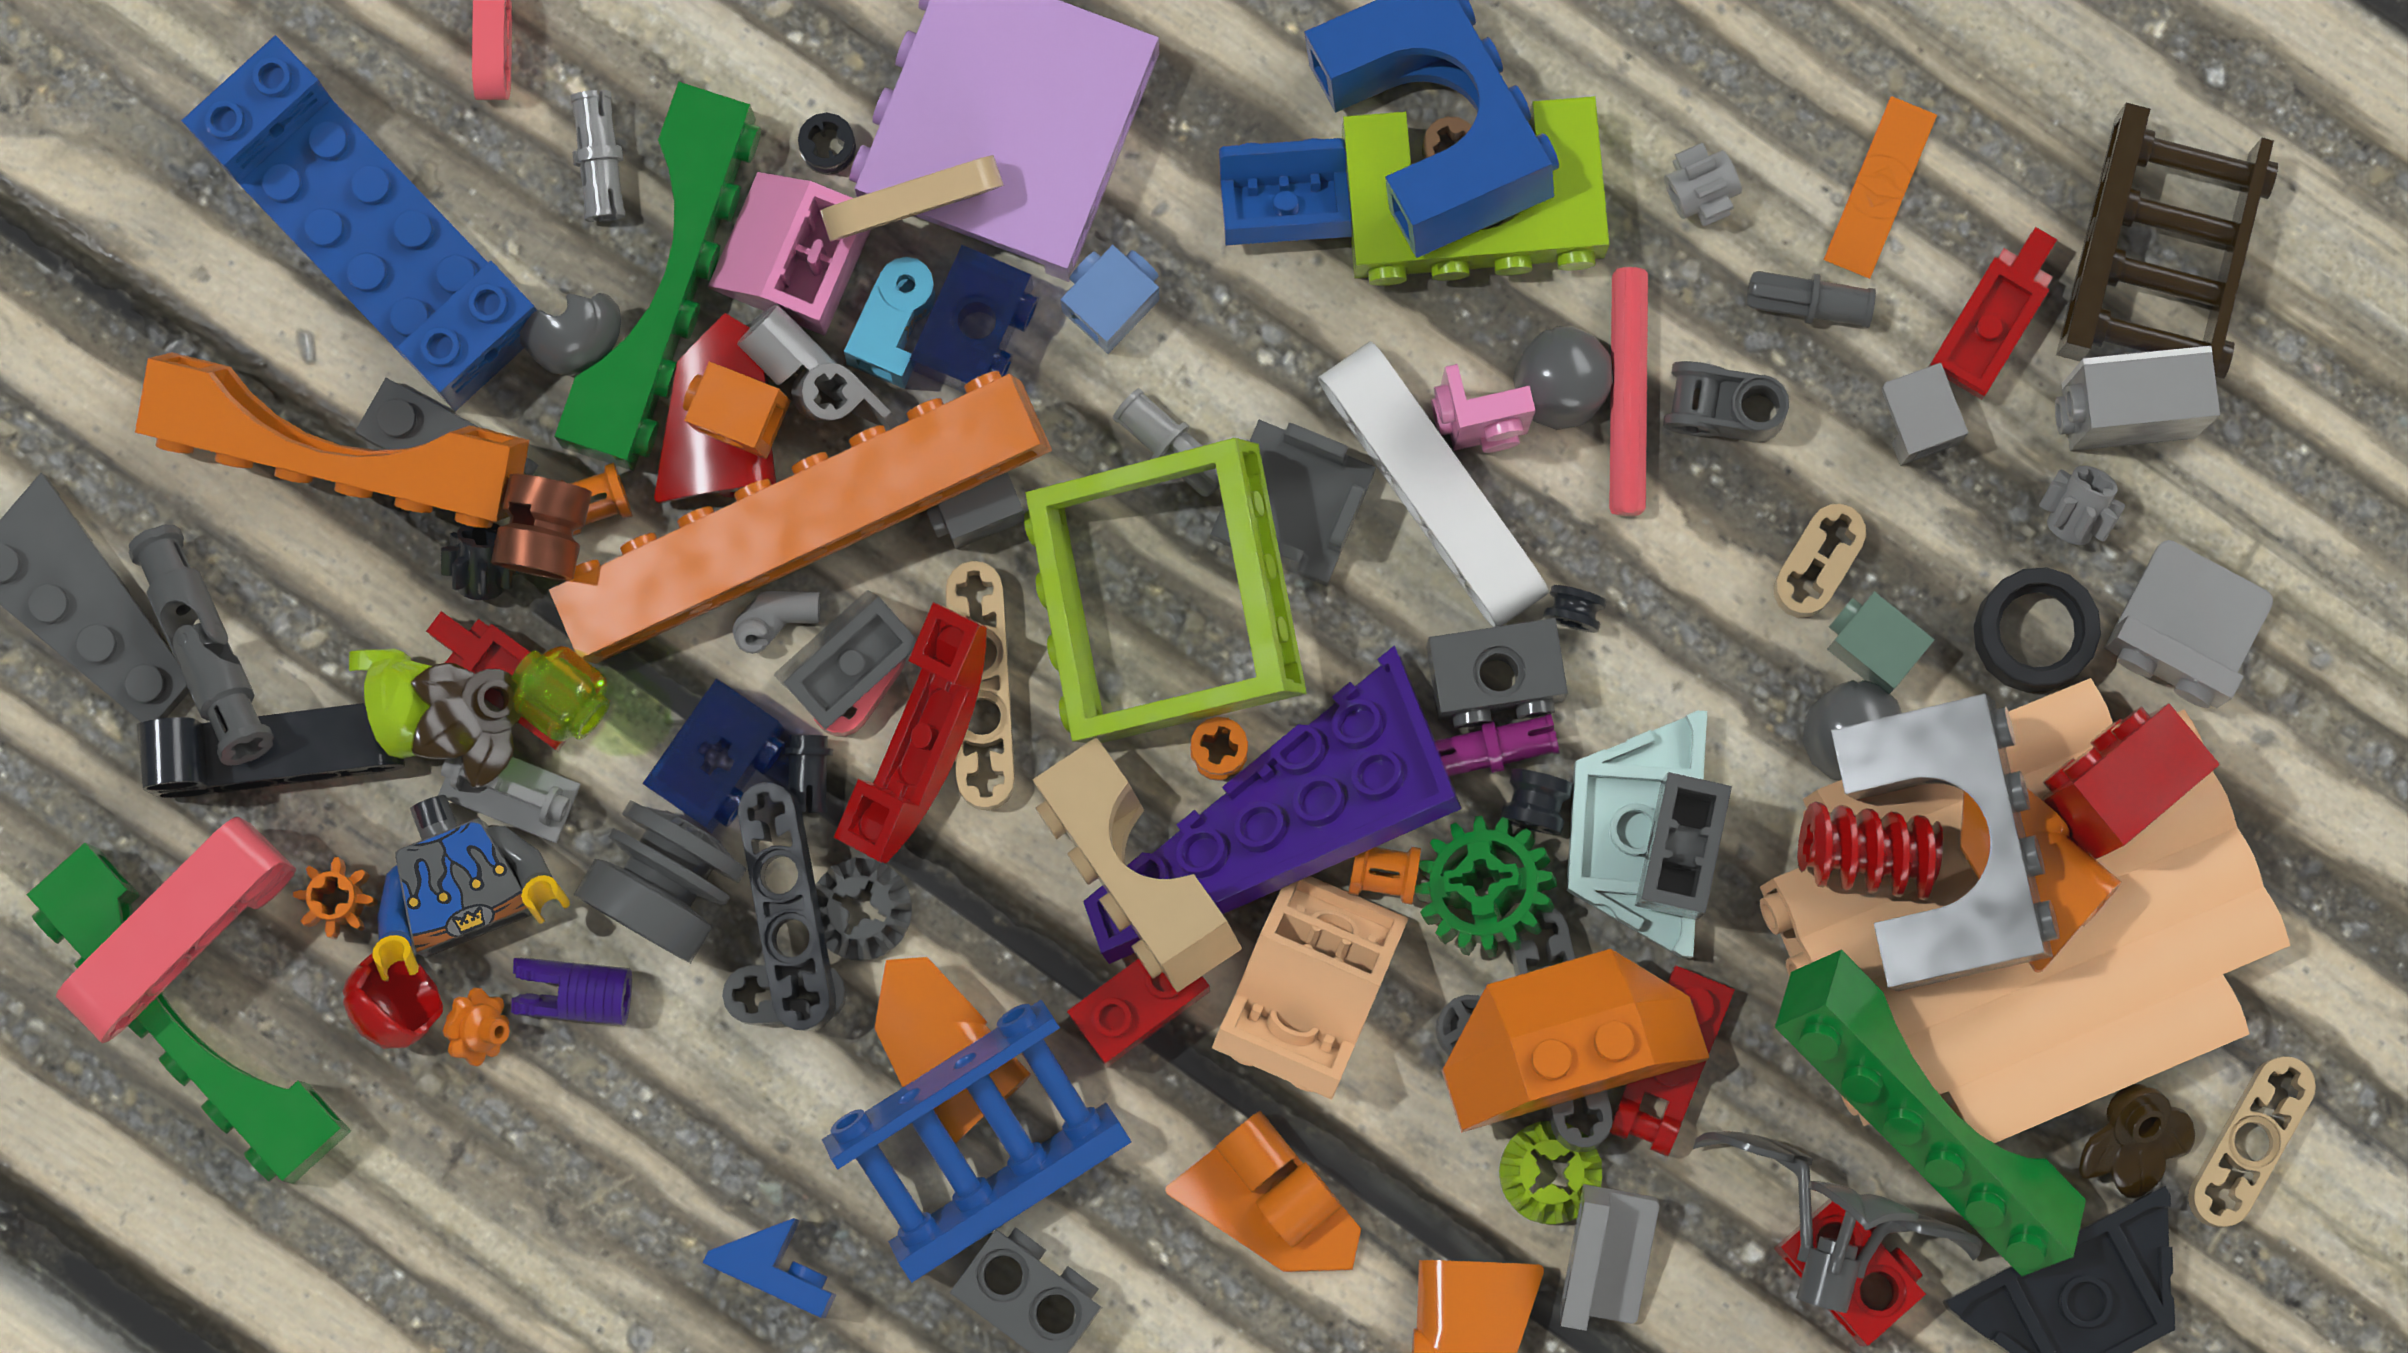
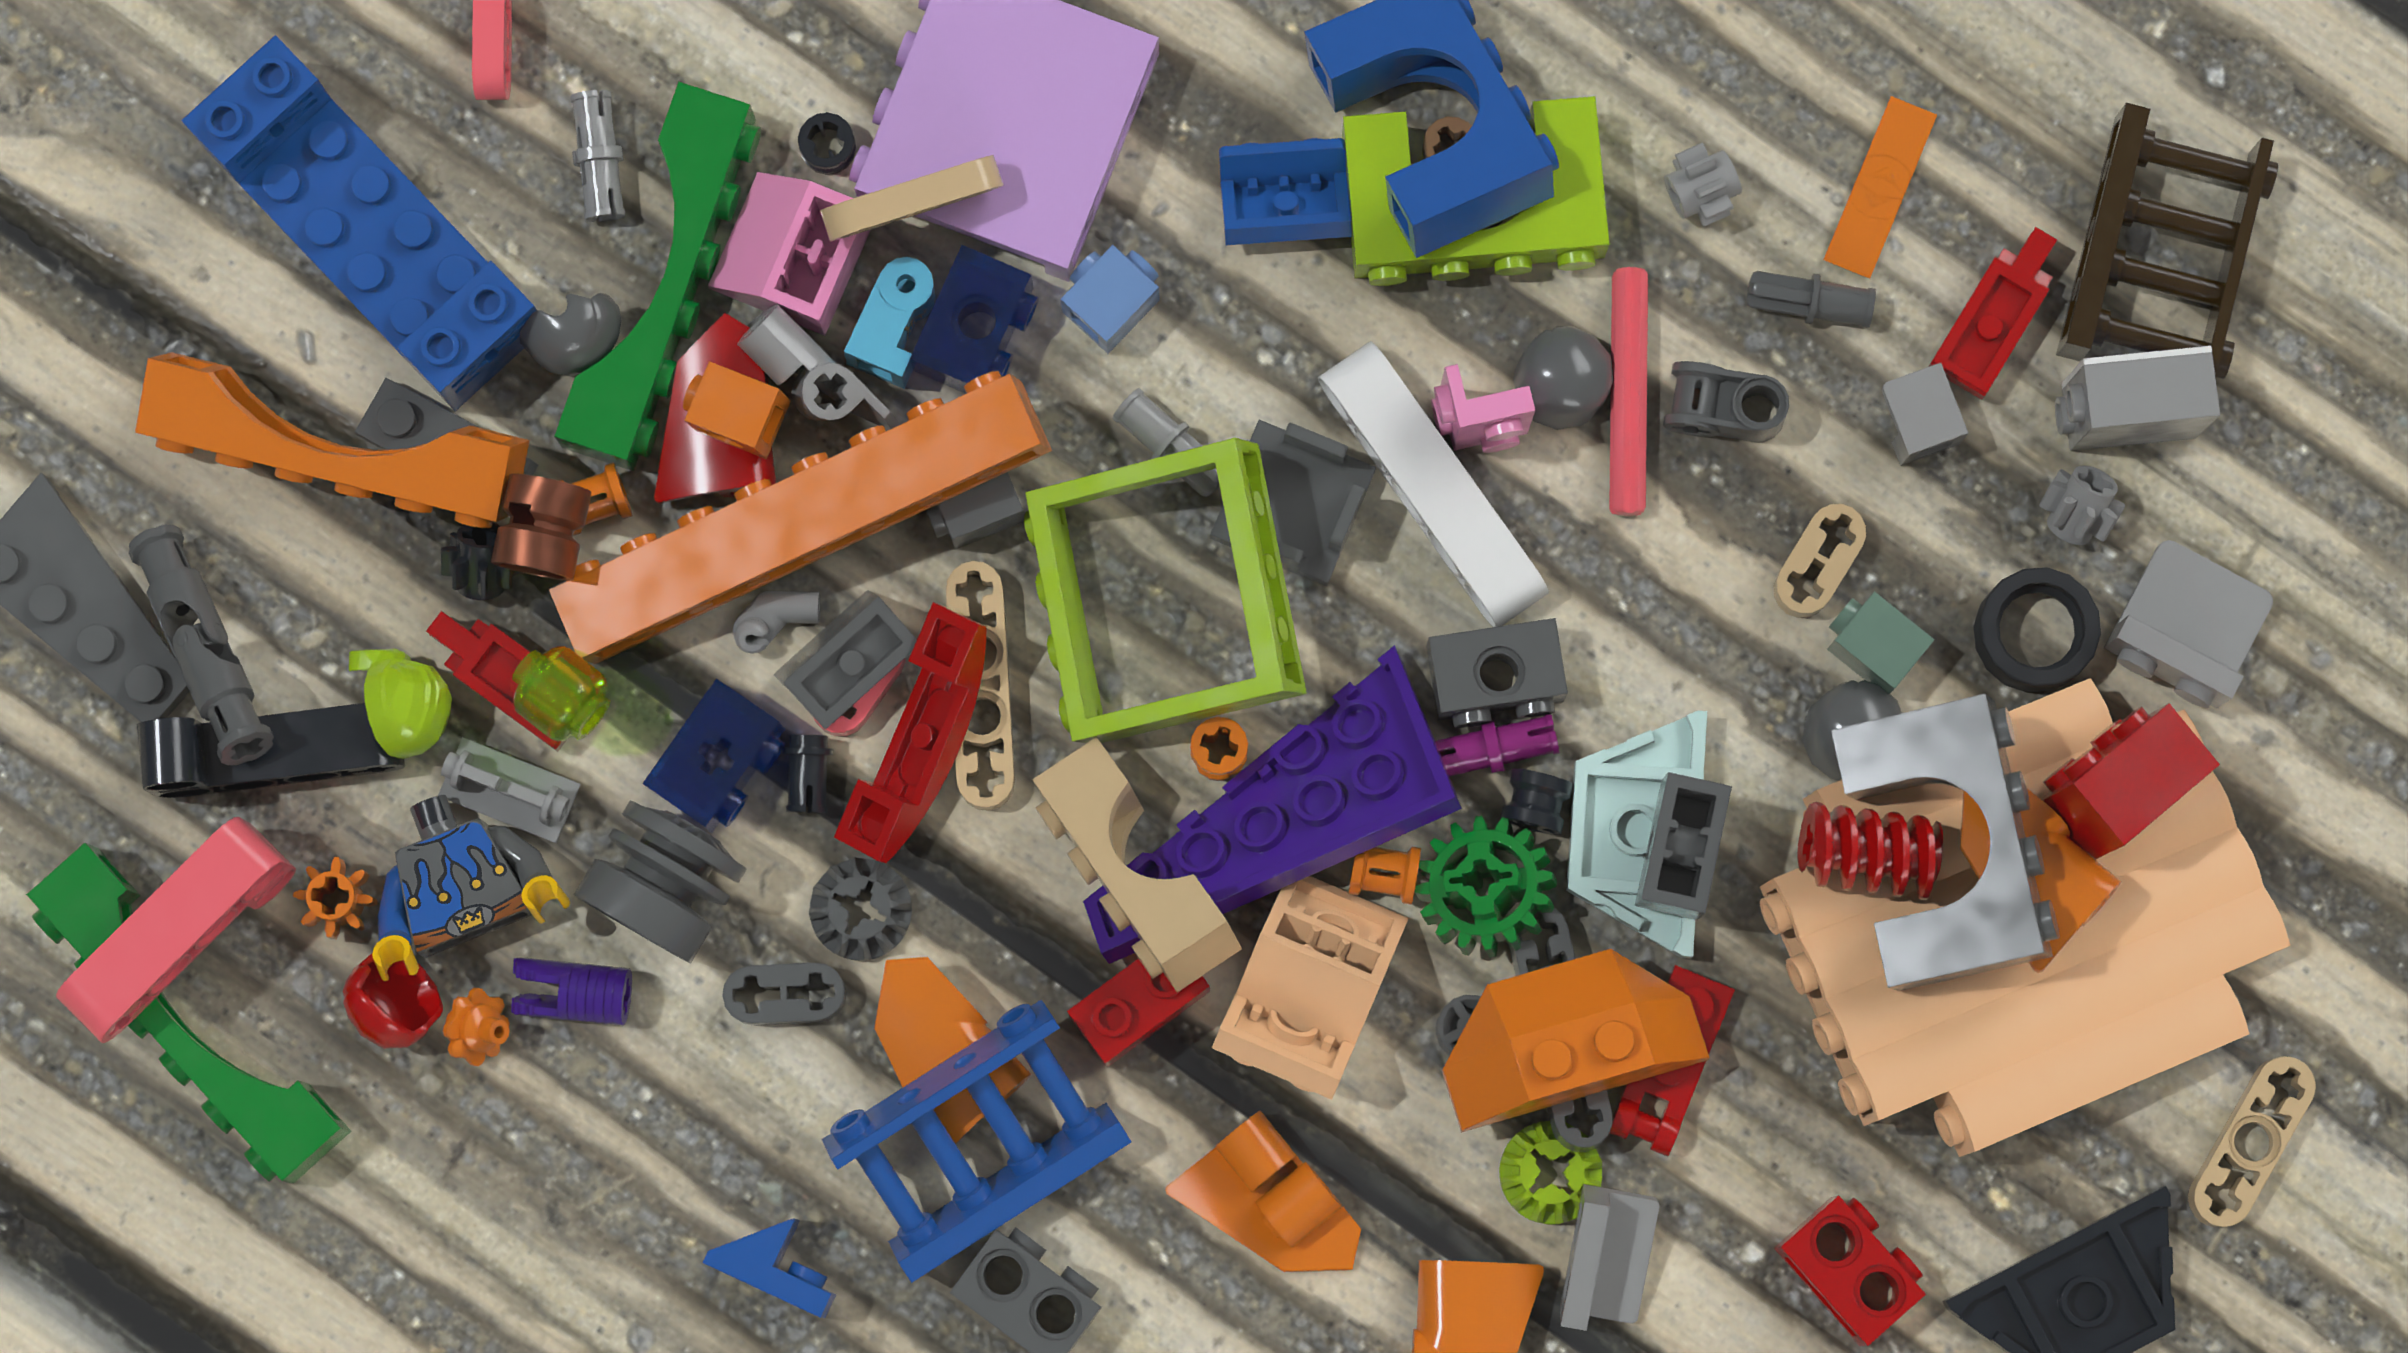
dark brown plate [411,663,525,788] -> none
black beam [738,783,836,1031] -> none
black bush [1543,585,1607,633] -> none
dark grey plant [1693,1131,1983,1313] -> none
green arch [1775,949,2086,1276] -> none
dark brown plate [2079,1084,2195,1199] -> none

